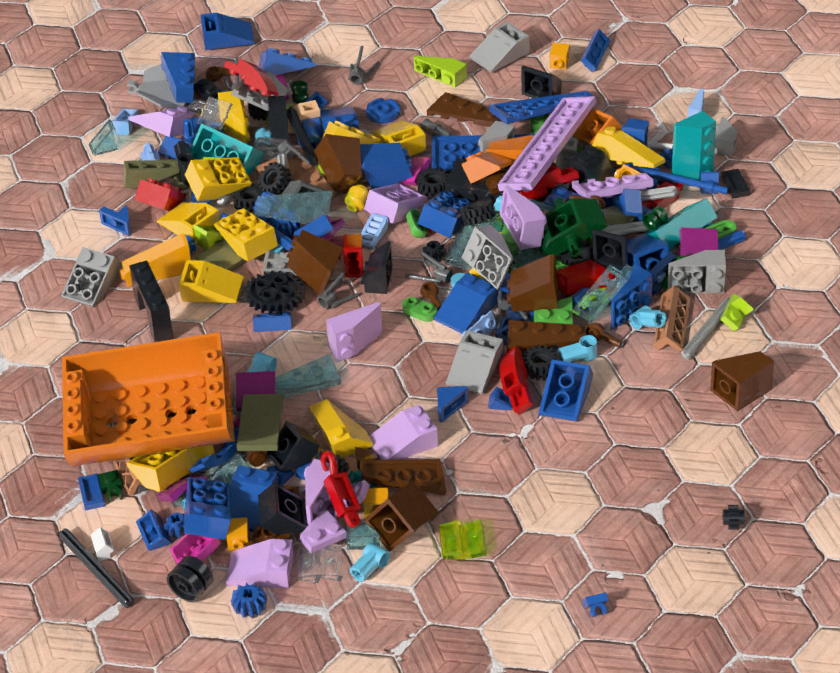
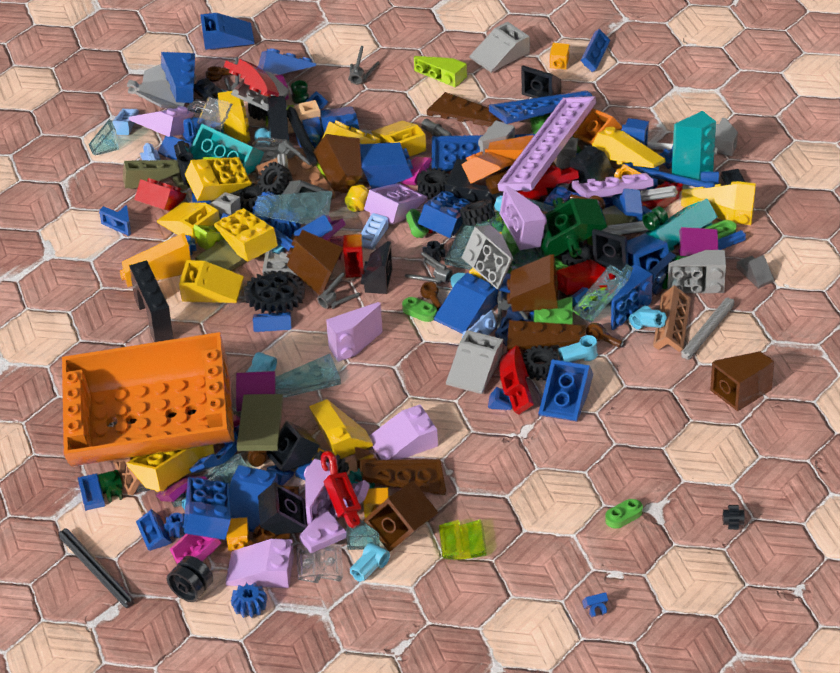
light grey slope [61,247,122,307] -> none
white piece [91,527,114,561] -> none
blue tile [366,98,400,124] -> none
blue slope [437,386,468,423] -> none
light blue slope [687,89,704,118] -> none
lime slope [720,294,754,331] -> none
none -> light grey slope [209,192,241,218]
none -> bright green plate [605,499,643,529]
none -> yellow wedge [681,181,756,225]
none -> flat silver slope [736,255,774,289]

